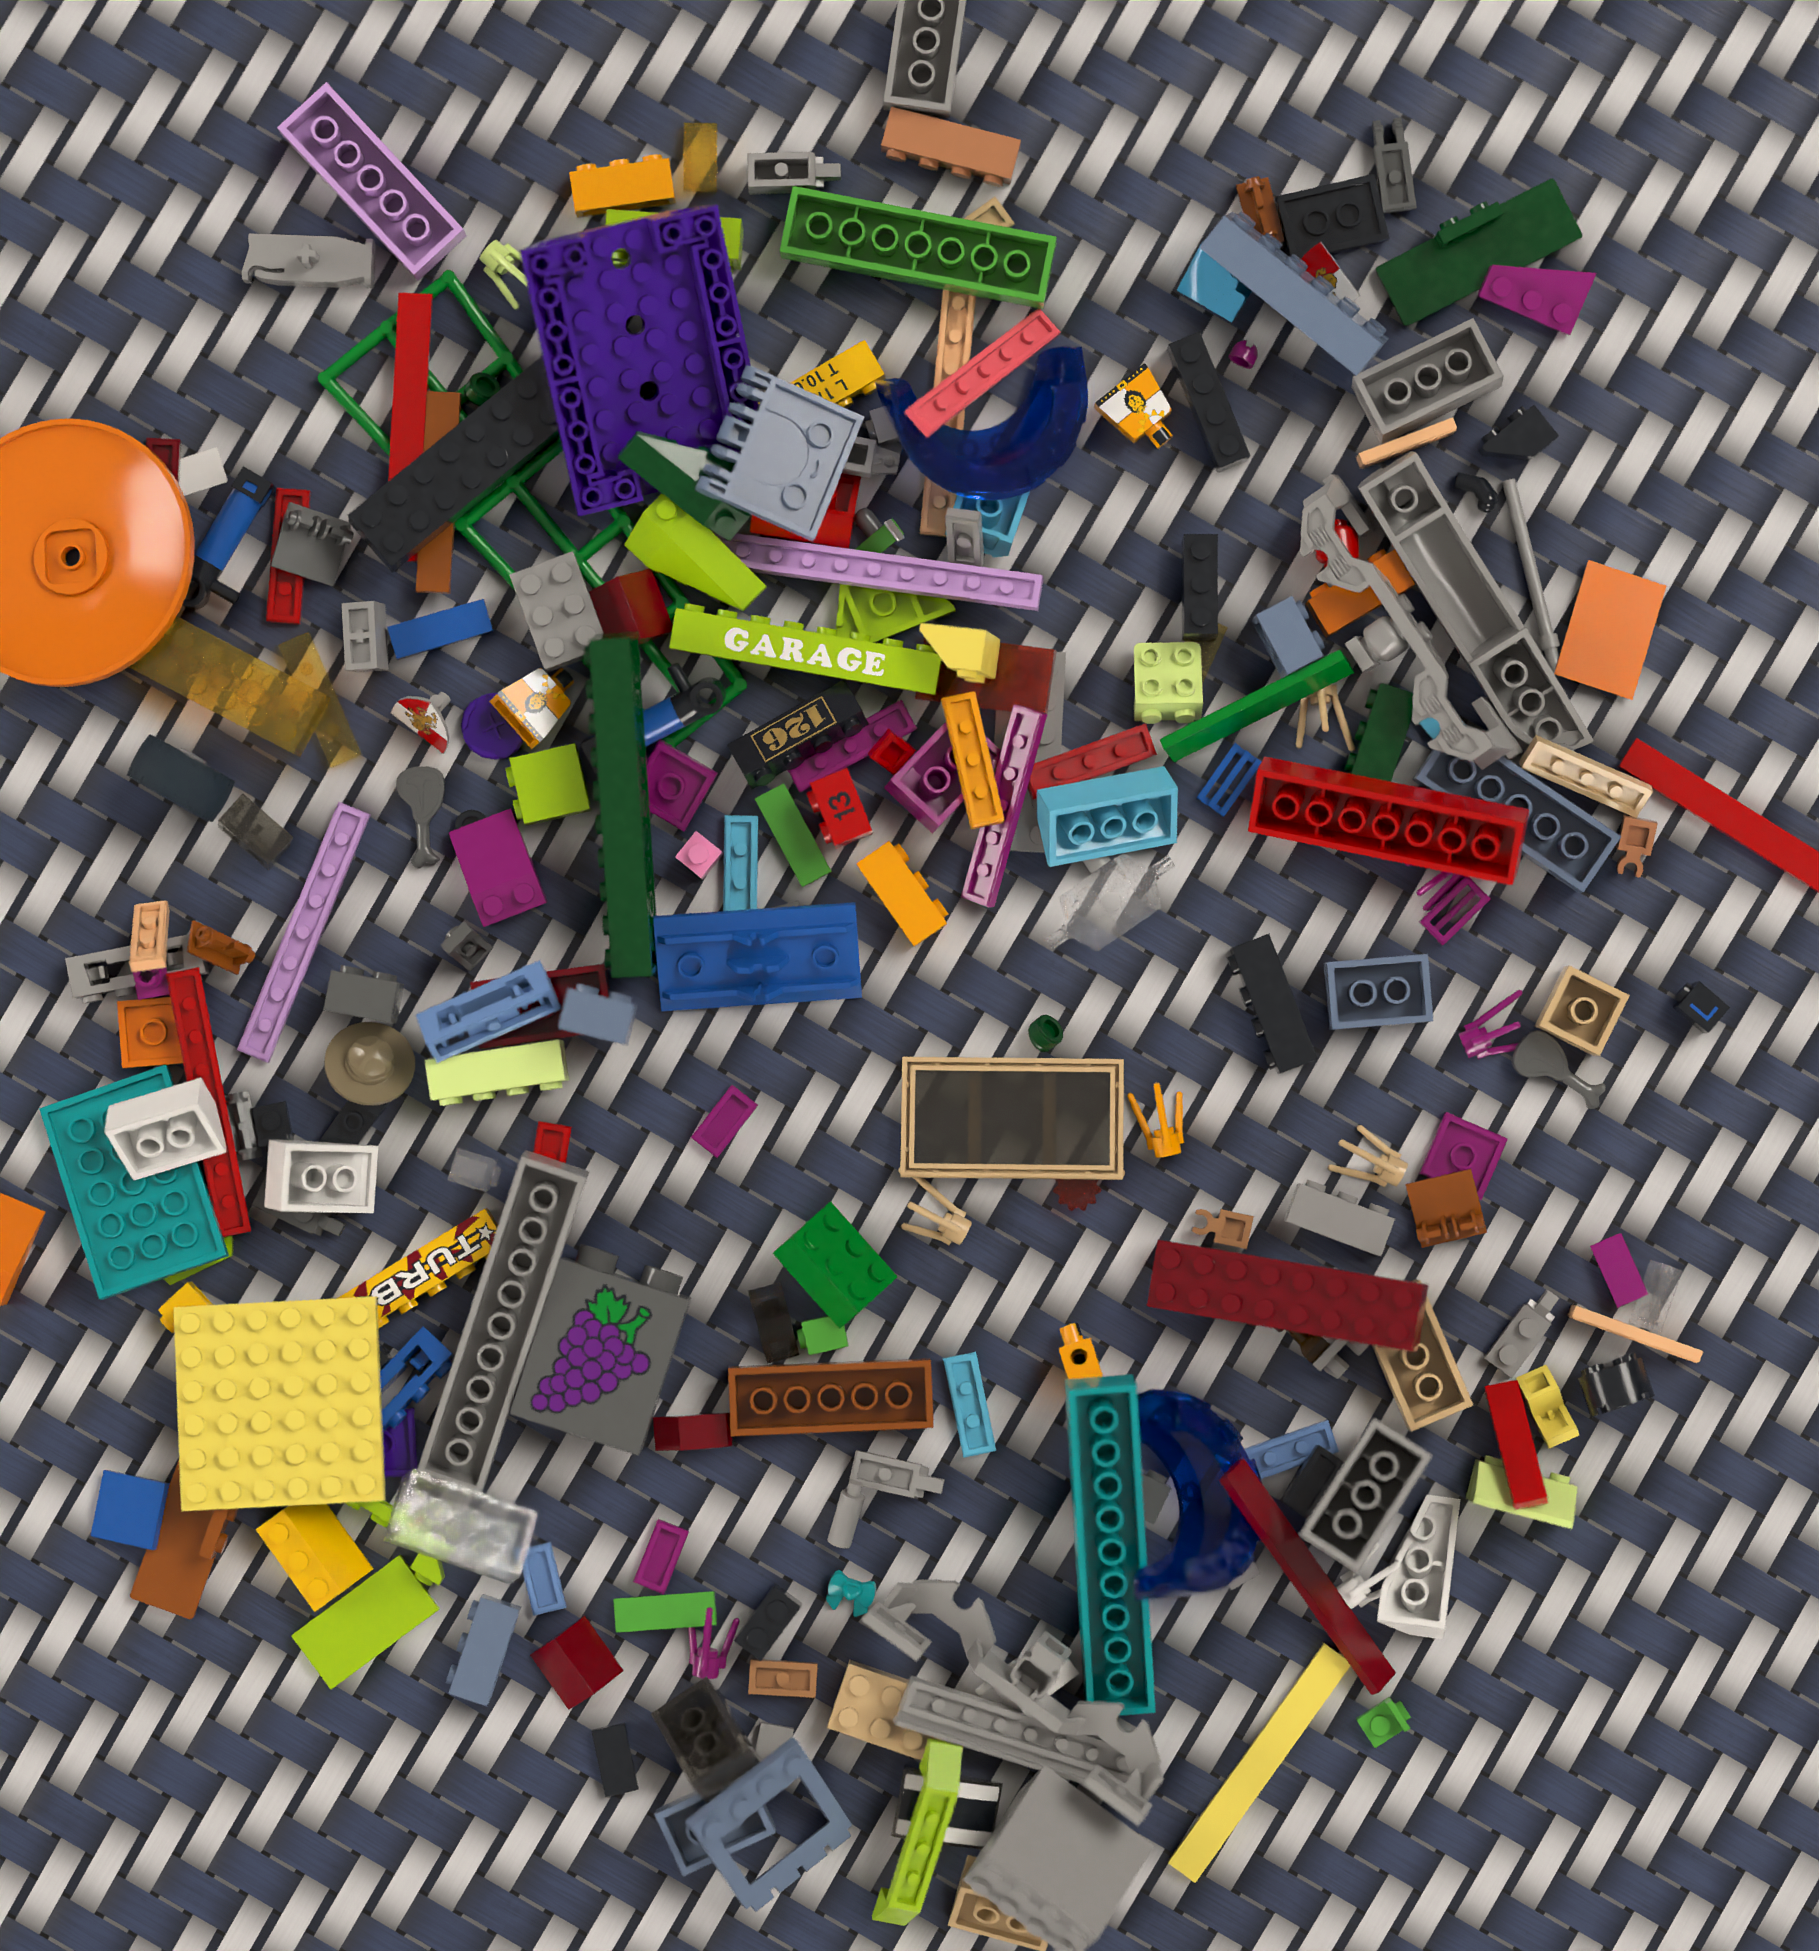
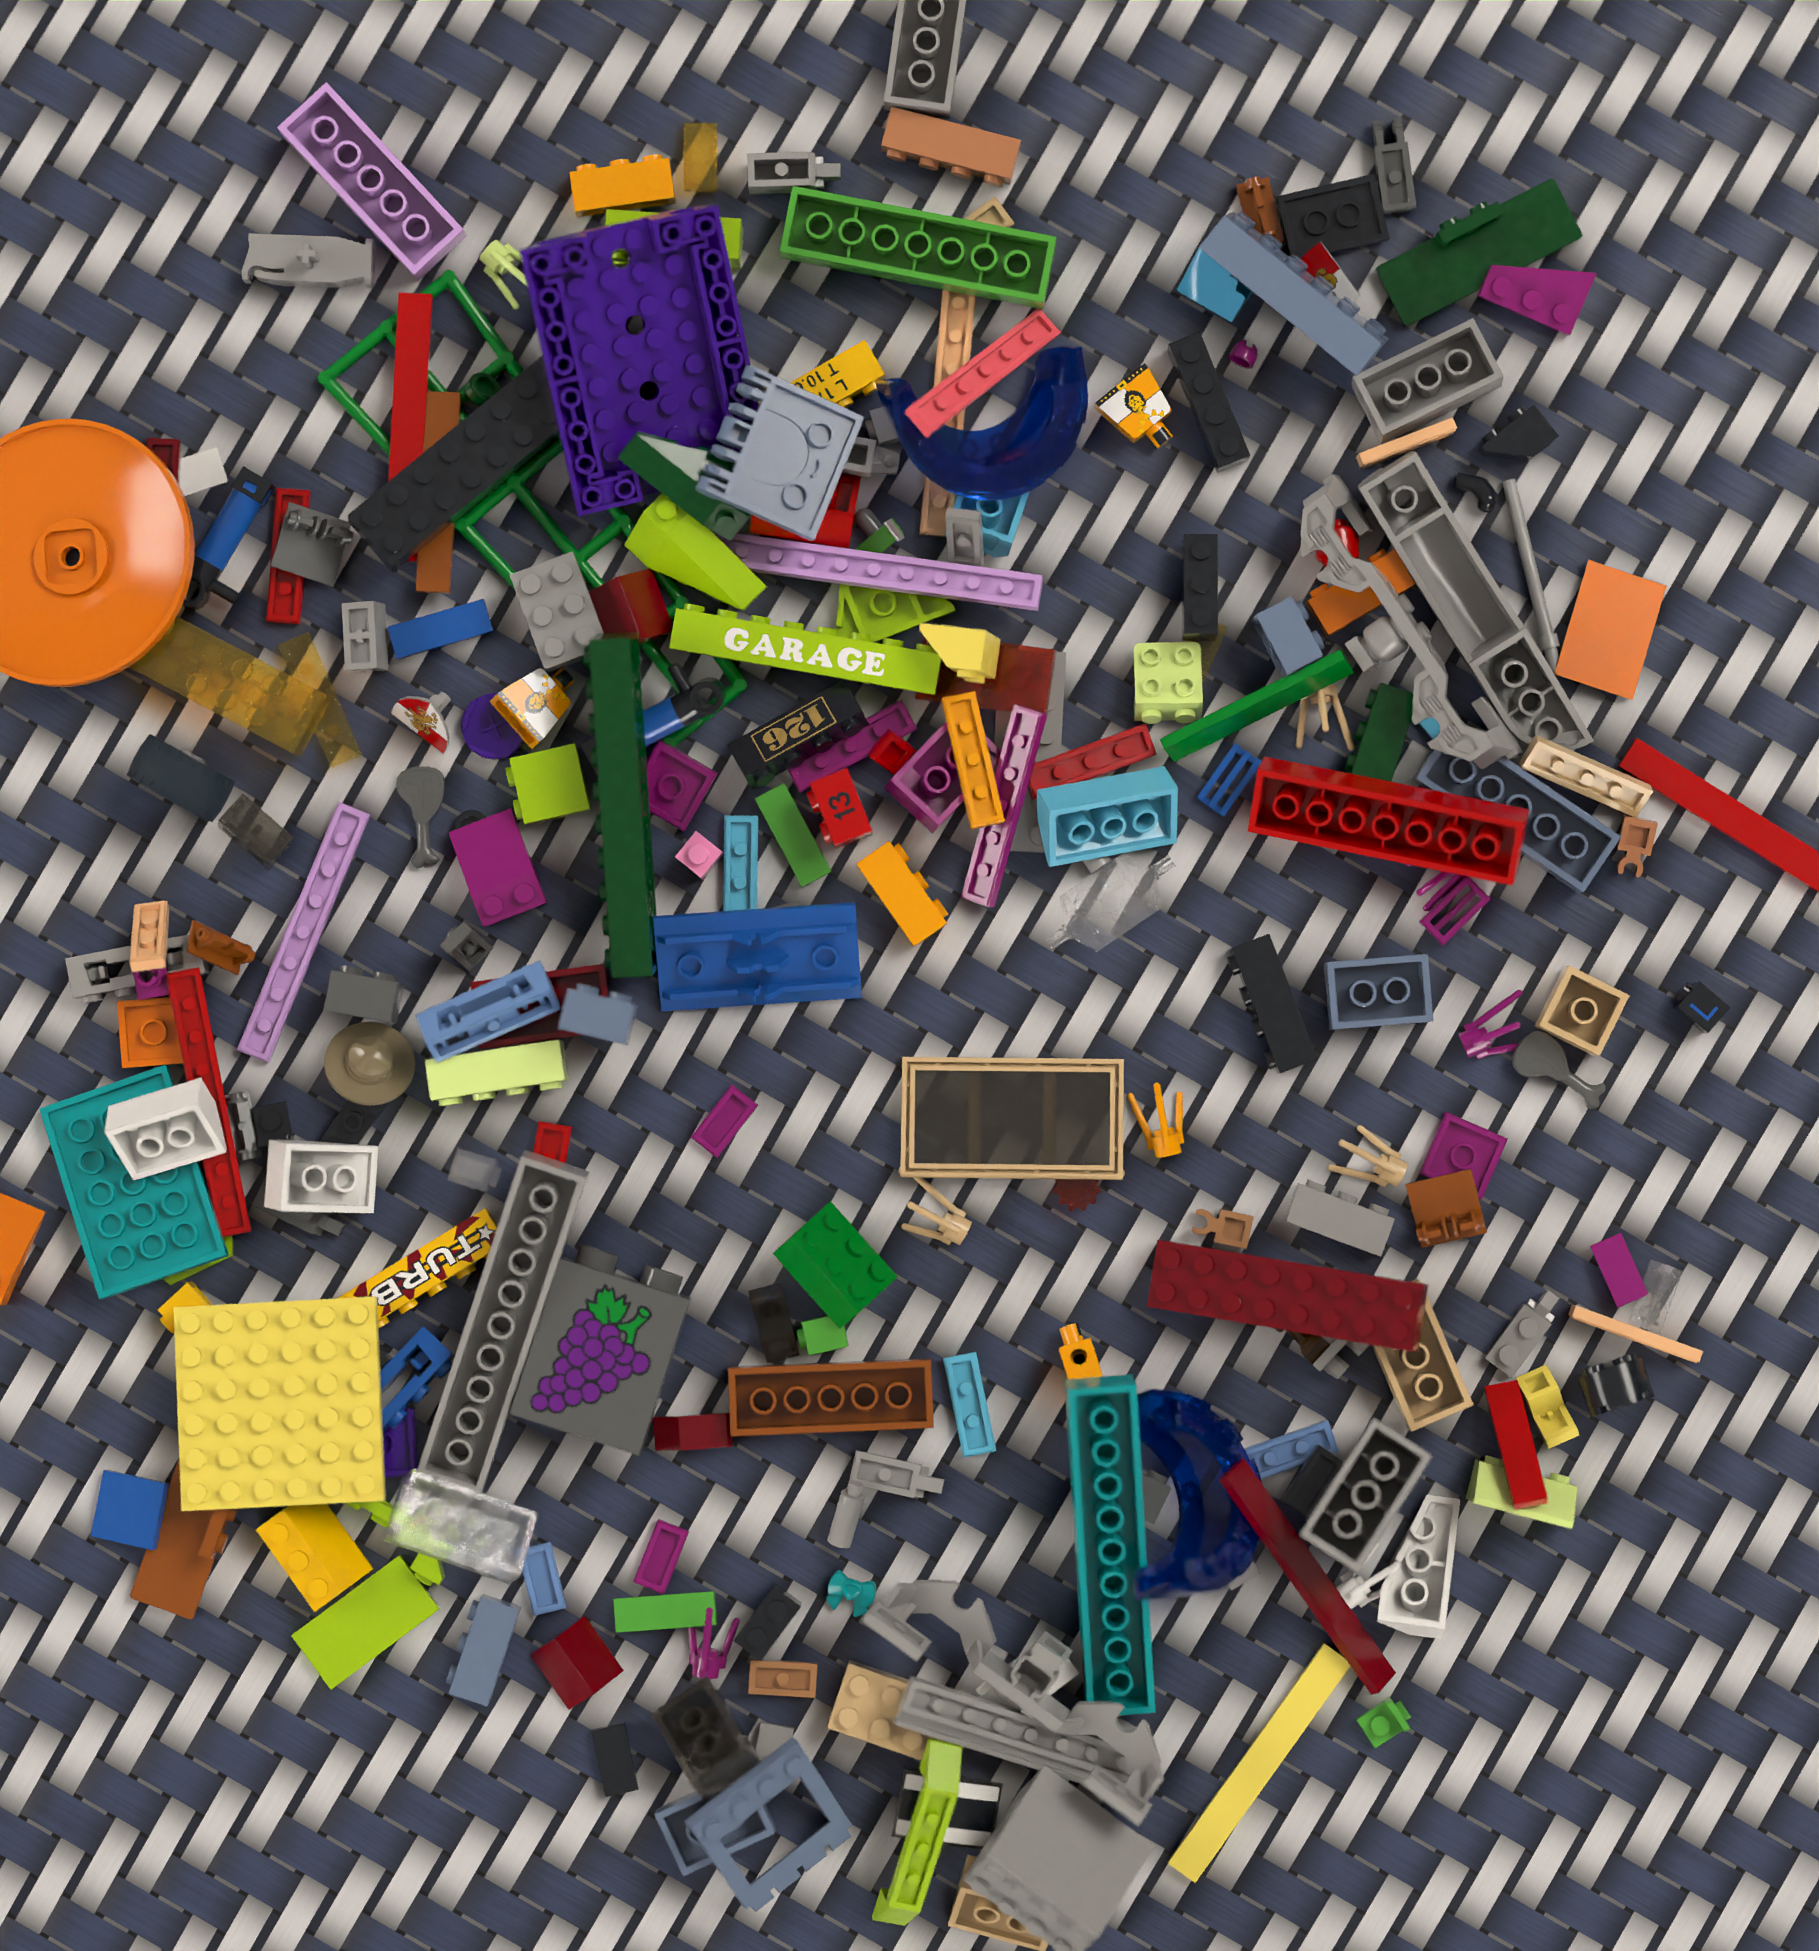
dark green tile [1028,1015,1063,1052] -> none

